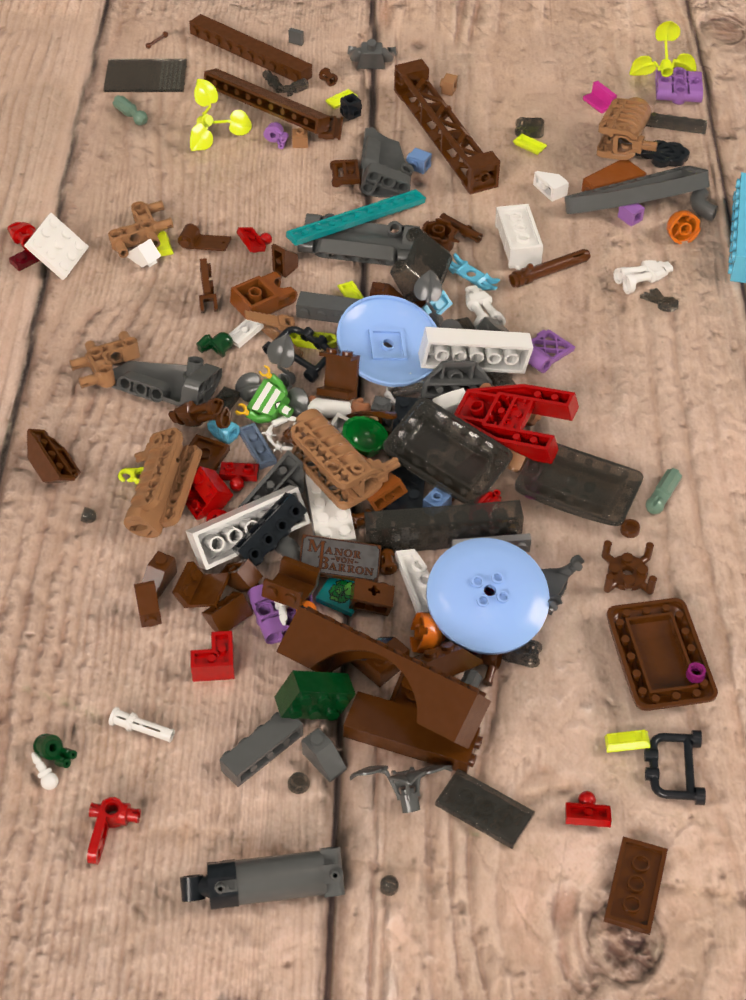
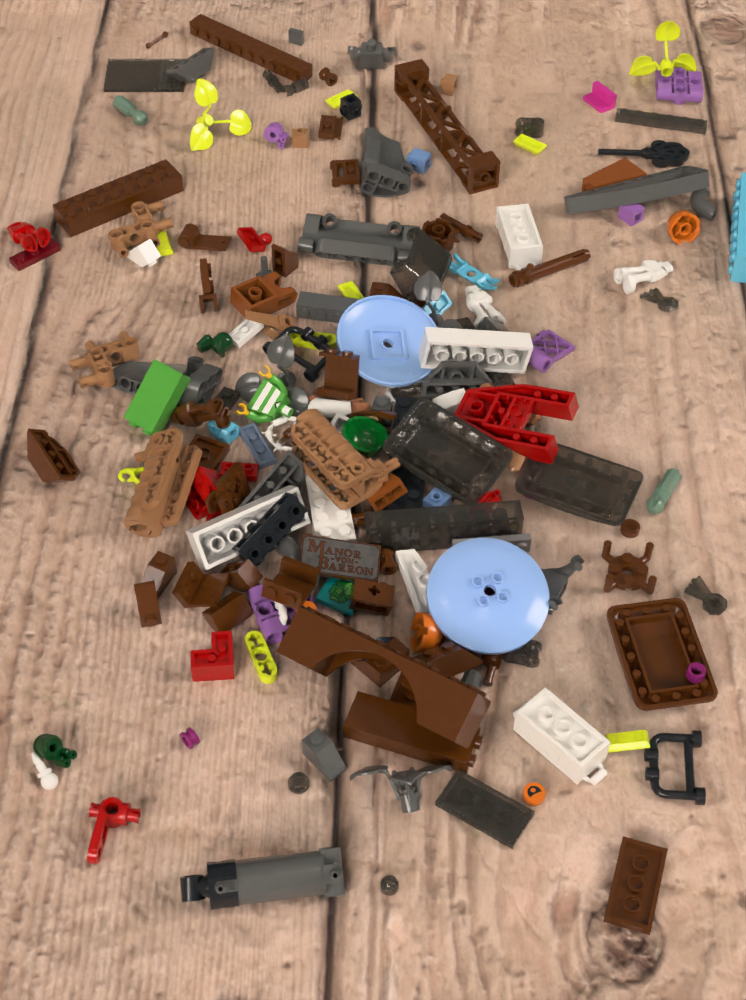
white plate [24,213,89,280] -> none
clear smoke hinge [81,507,96,523] -> none
white pin [109,707,175,743] -> none
reddish brown brick [204,68,330,134] -> none
dark grey brick [220,712,303,787] -> none
dark green brick [274,670,356,720] -> none
teal plate [286,189,426,246] -> none
white slope [533,171,569,202] -> none
red plate [565,791,612,828] -> none
medium nougat piece [596,97,658,160] -> none
none -> reddish brown brick [53,159,184,237]
none -> bright green brick [124,359,191,436]
none -> dark grey wedge [166,47,215,84]
none -> magenta bush [179,727,200,749]
none -> reddish brown plate [205,462,251,515]
none -> neon yellow beam [245,631,278,684]
none -> dark grey bar [256,256,272,277]
none -> white container [513,687,610,786]
none -> orange tile [523,782,546,806]
none -> clear smoke piece [684,576,727,615]

